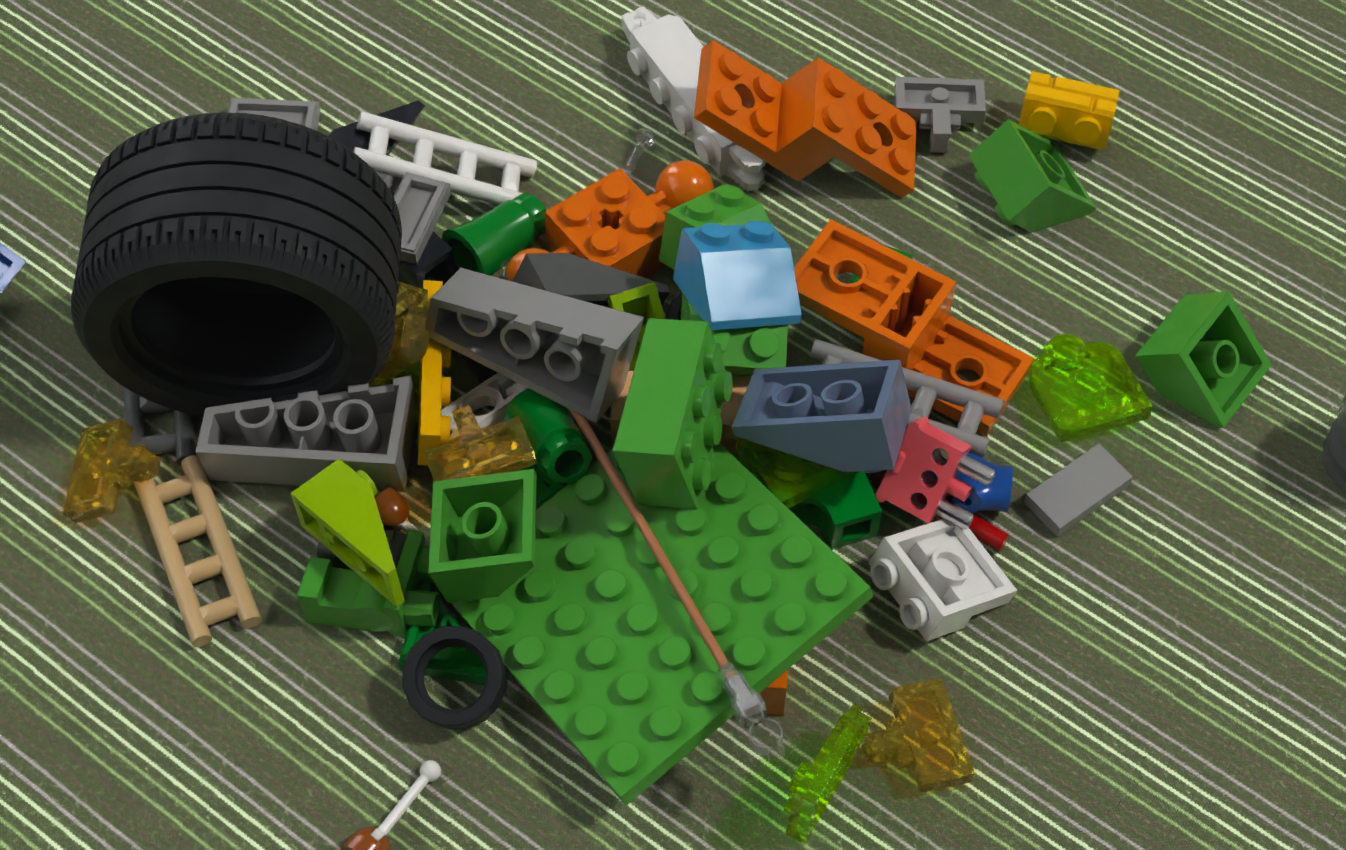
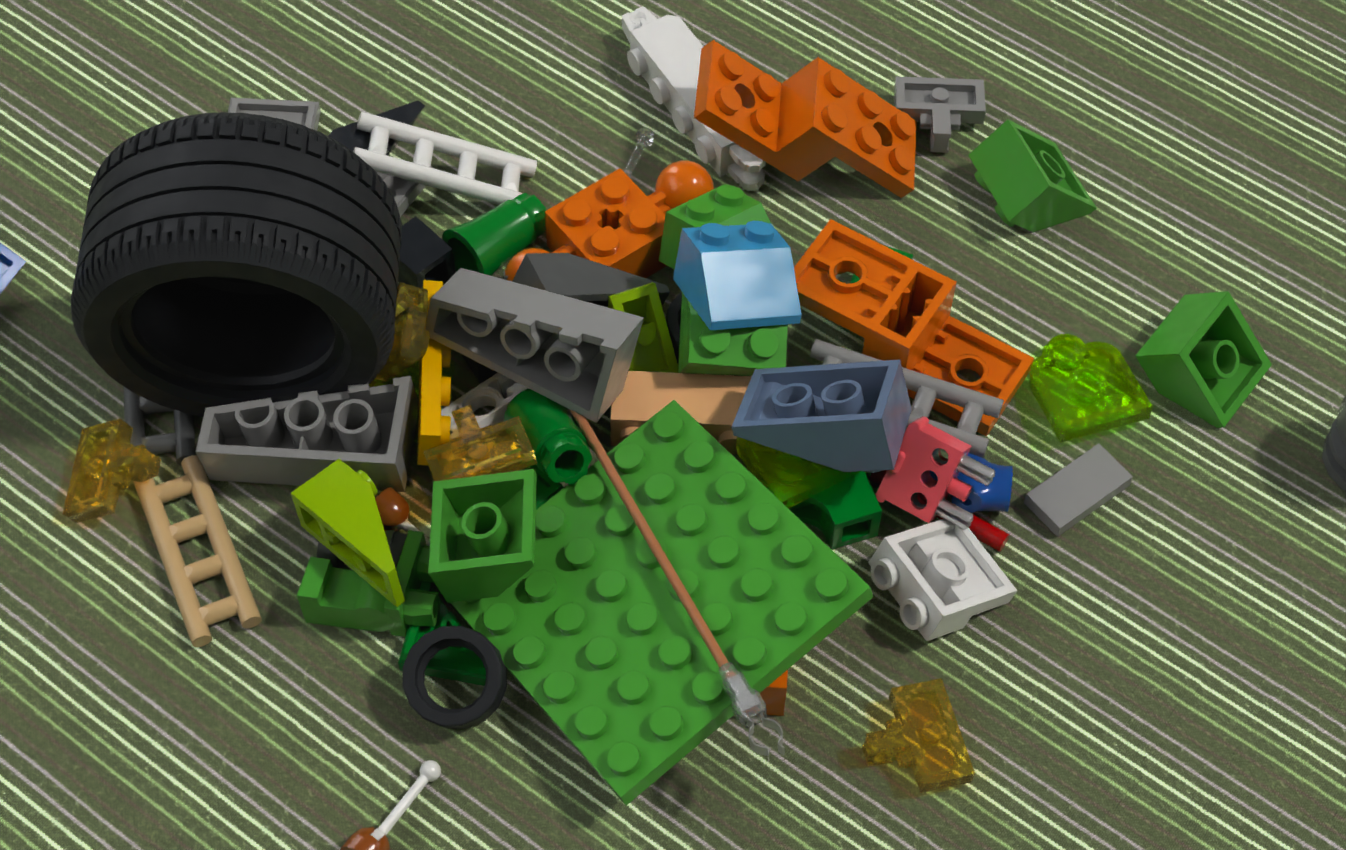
light grey tile [394,172,451,264] -> none
bright green brick [613,318,733,509] -> none
clear neon green plate [783,703,872,845] -> none
yellow brick [1019,71,1120,151] -> none

